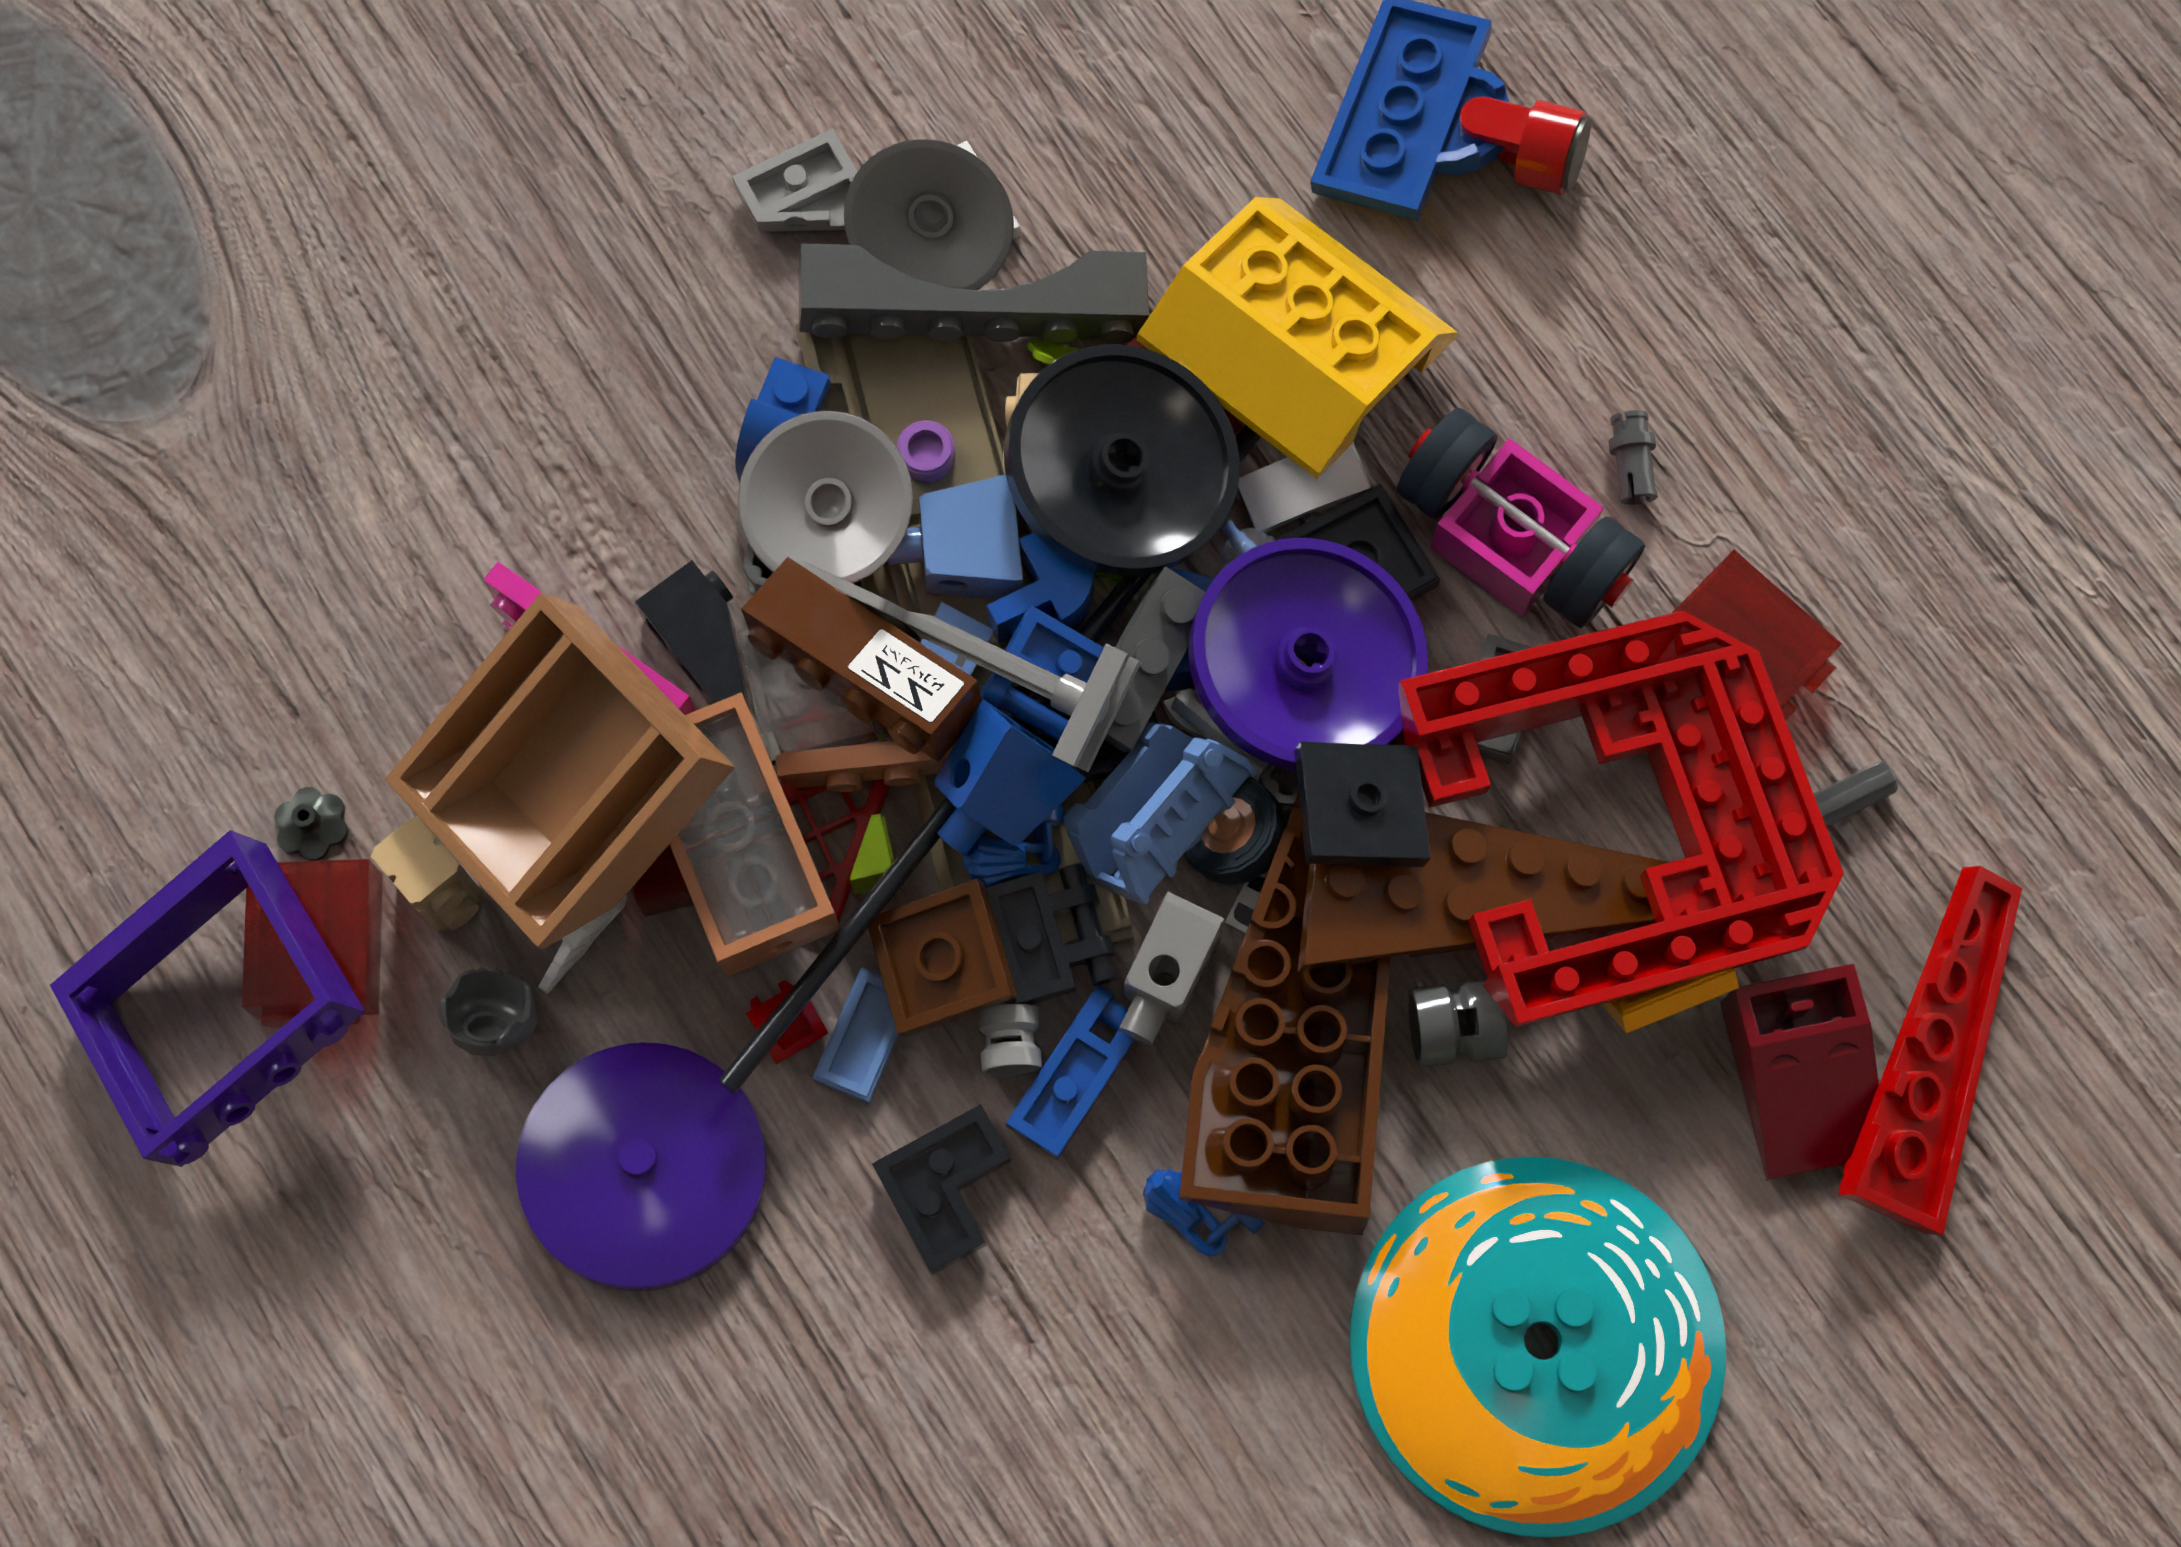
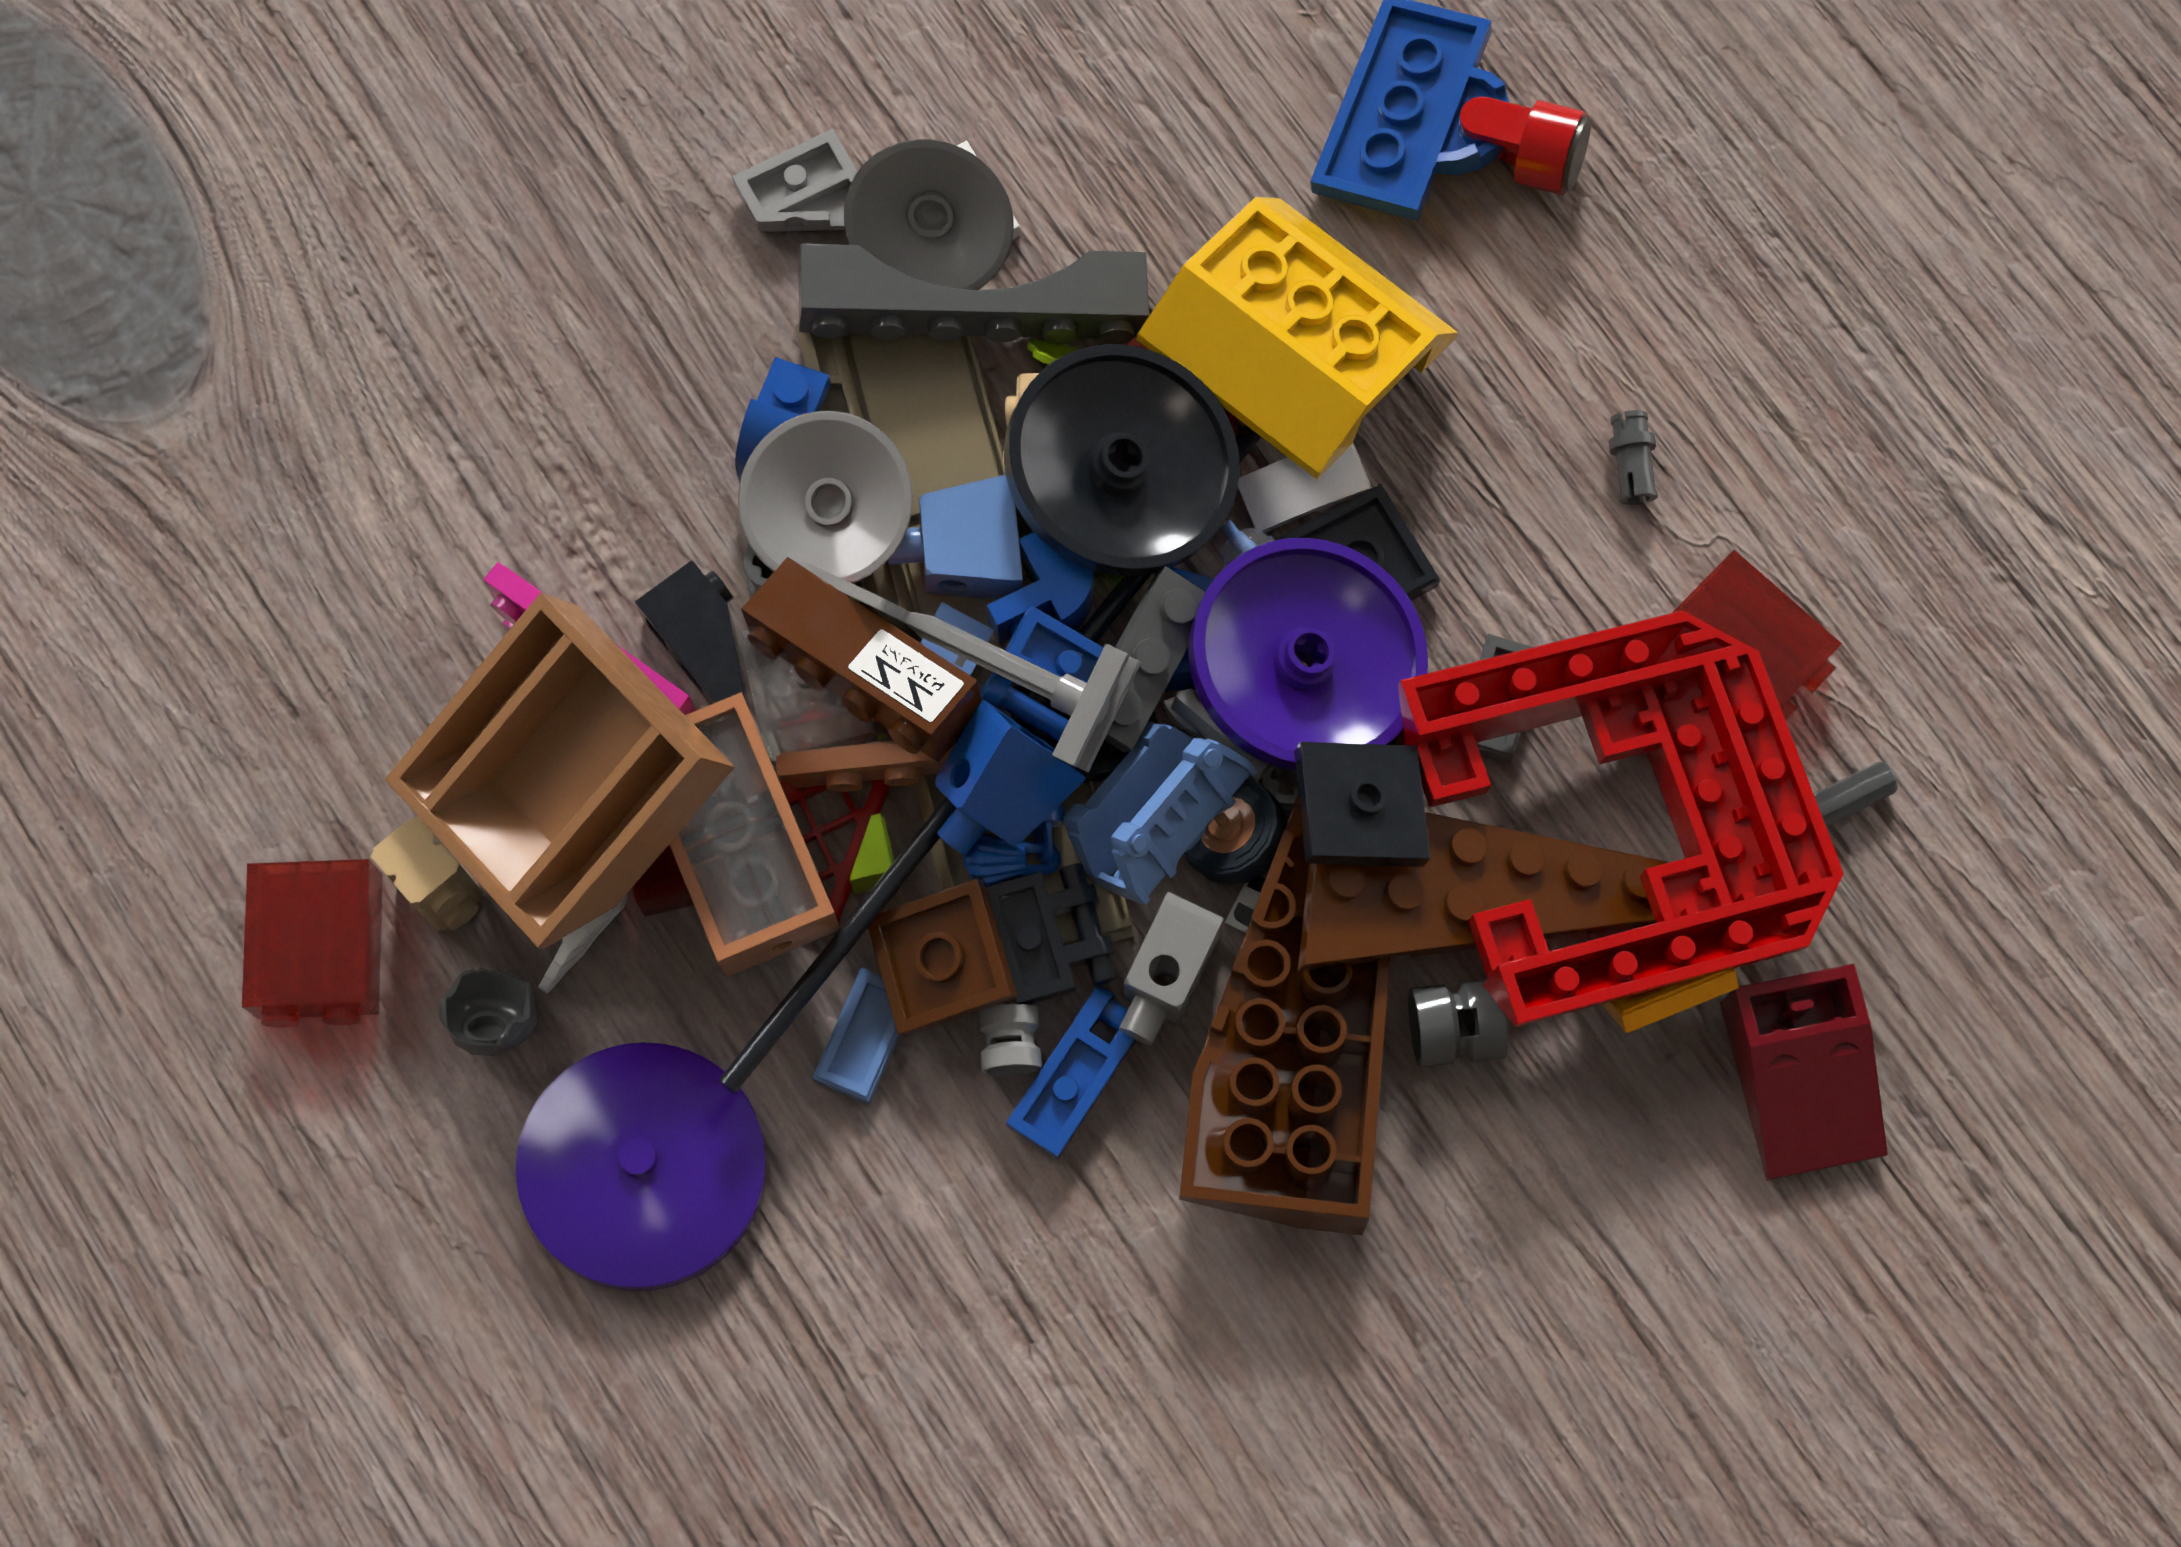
dark purple window [50,830,366,1167] -> none
pearl dark grey plant [274,787,349,861] -> none
red tile [746,980,828,1065] -> none
black plate [872,1104,1011,1276] -> none
medium lavender tile [897,421,955,482] -> none
blue piece [1142,1168,1265,1257] -> none
dish [1349,1157,1726,1538] -> none
brick [1396,407,1645,628] -> none
red wing [1838,866,2022,1235] -> none

